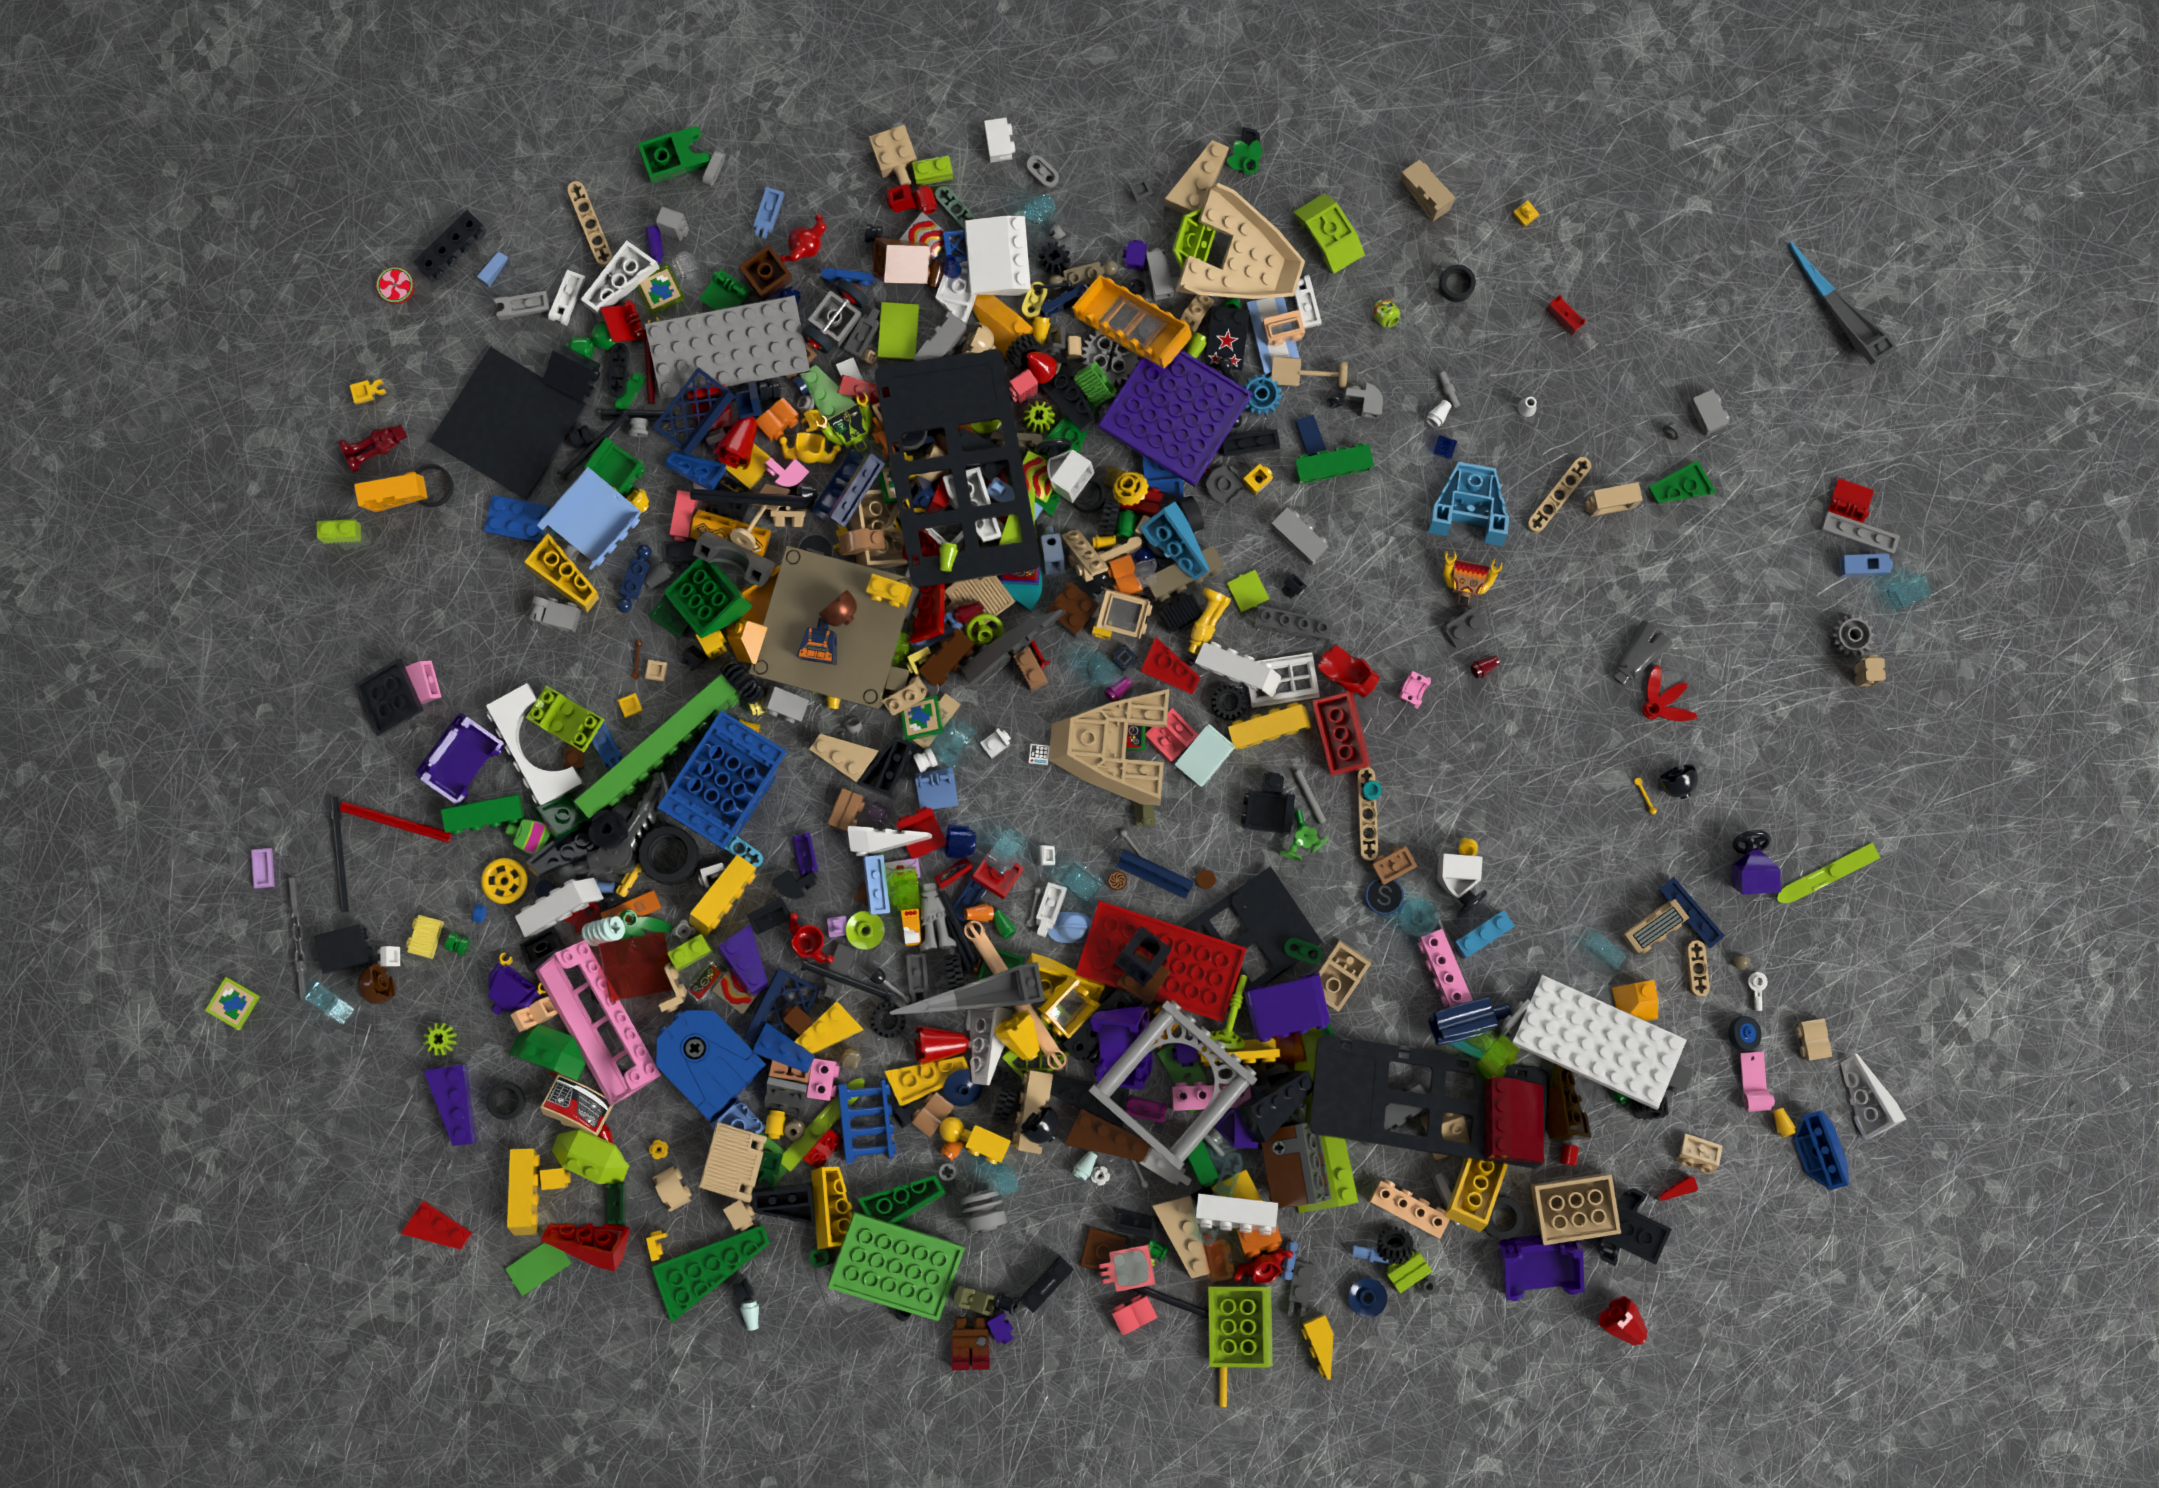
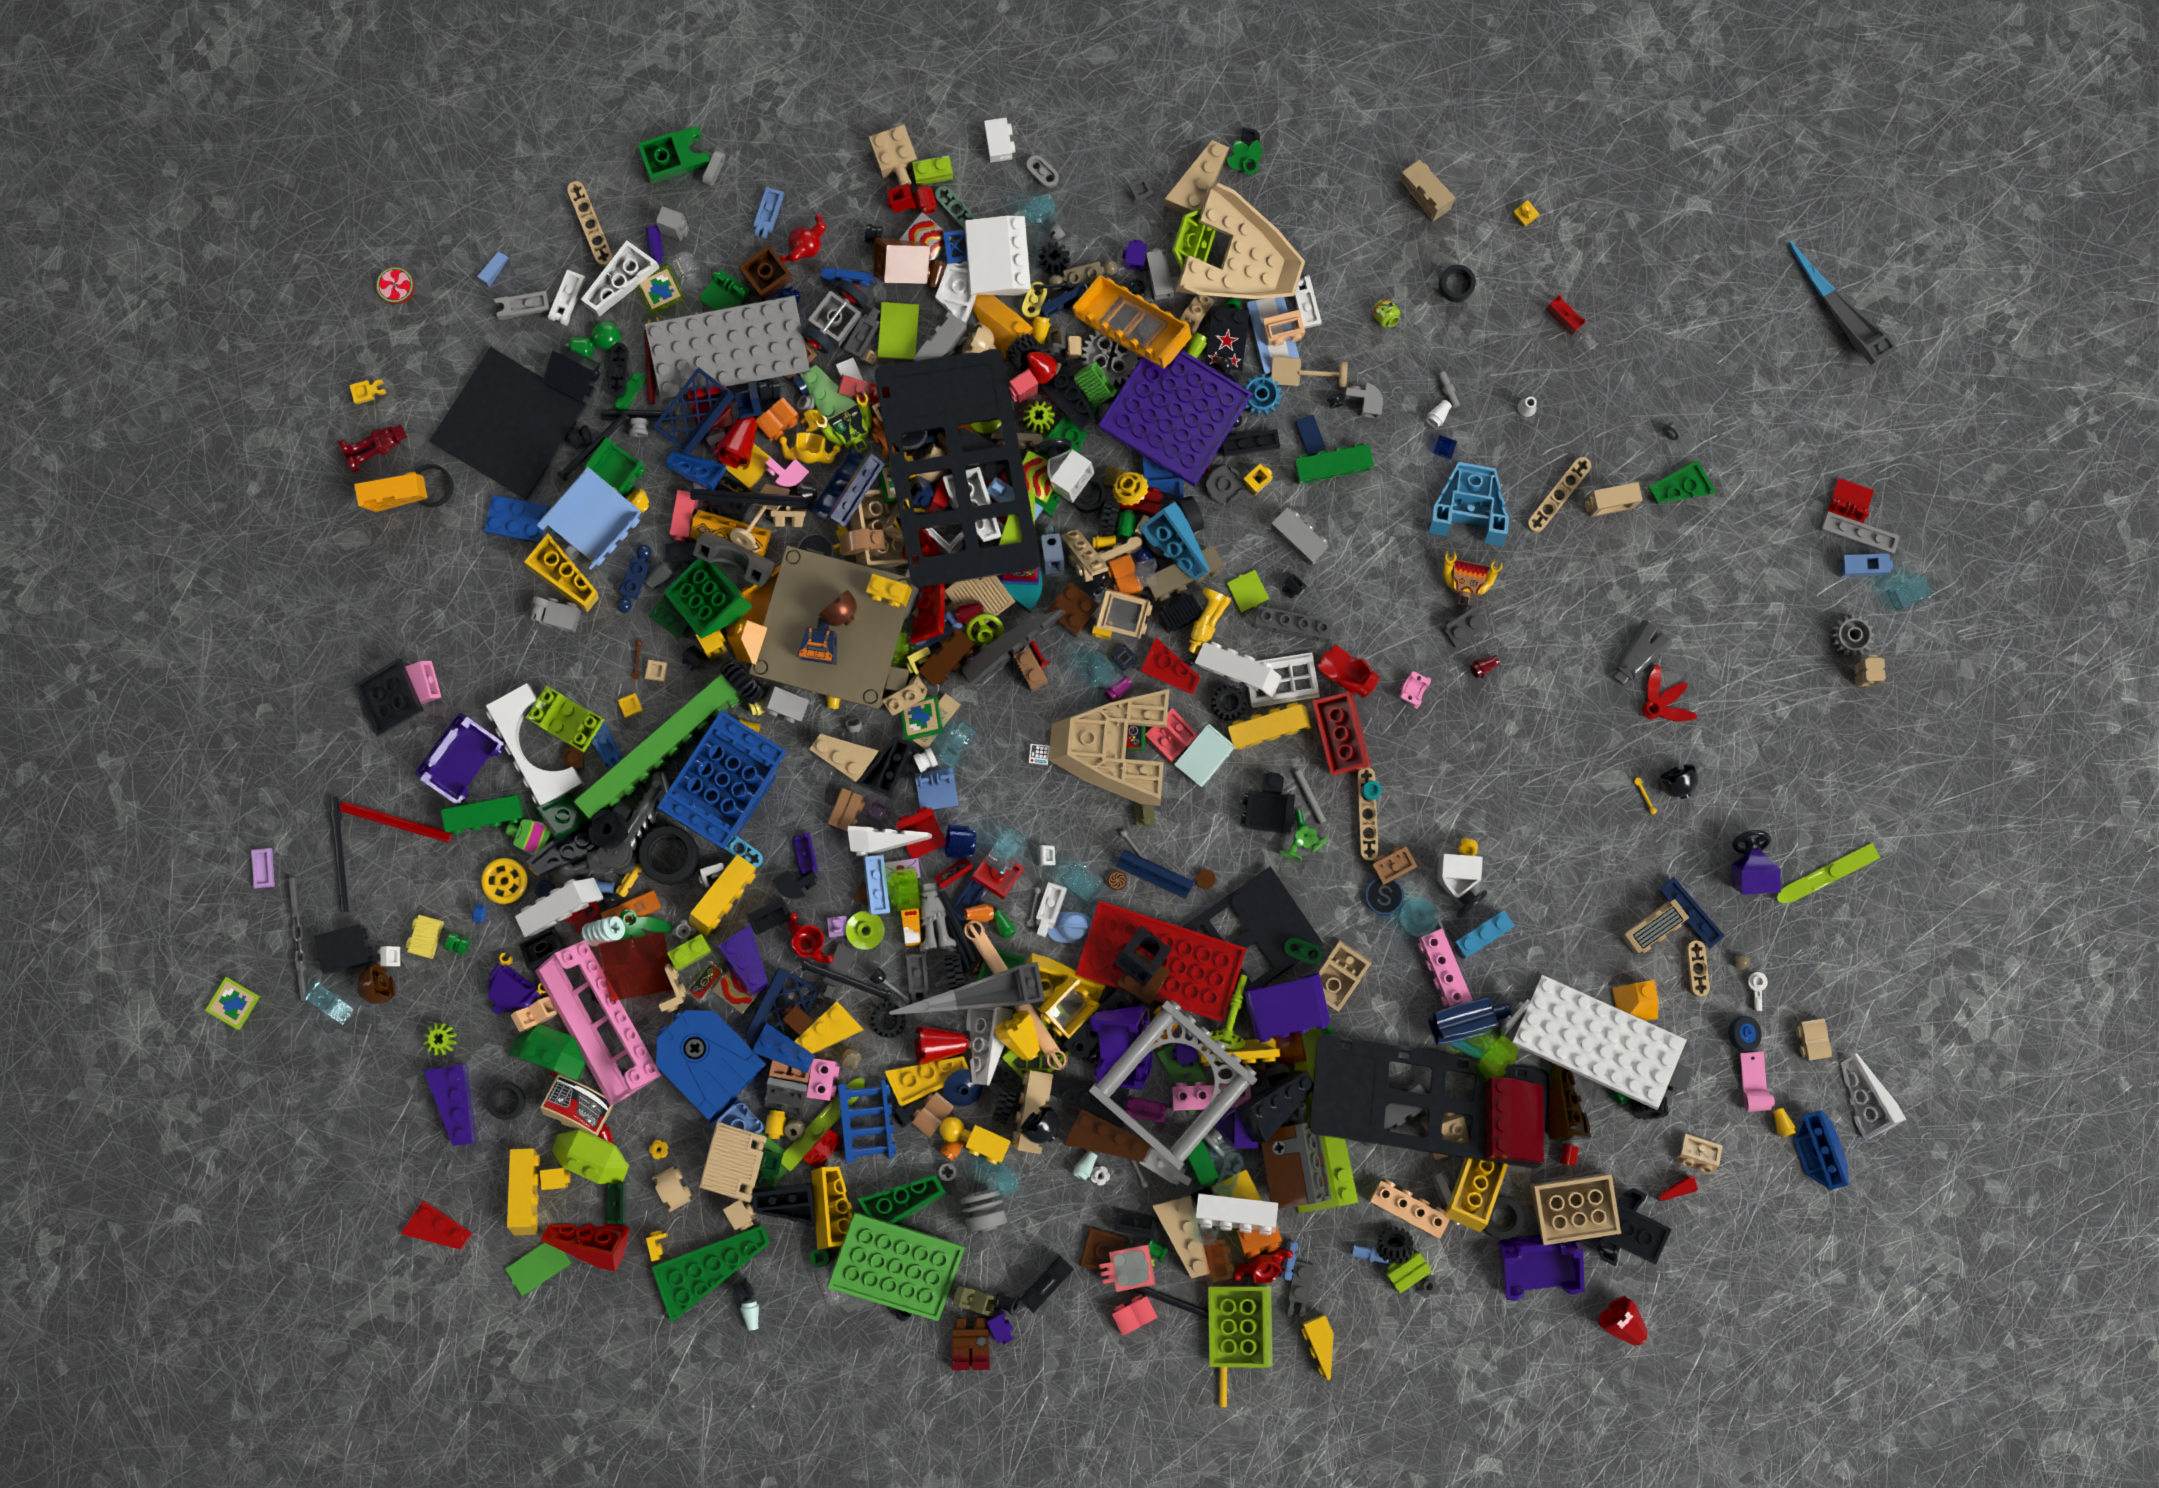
lime brick [317,519,361,544] -> none
black brick [413,210,487,282] -> none
red hinge [600,300,645,342] -> none
lime cone [939,543,958,572] -> none
clear blue cone [943,255,962,279] -> none
white bracket [980,728,1011,759] -> none
lime slope [1293,193,1365,275] -> none
dark blue dish [1348,1278,1388,1318] -> none
clear light blue panel [1584,931,1628,971] -> none
light grey brick [1689,389,1729,436] -> none

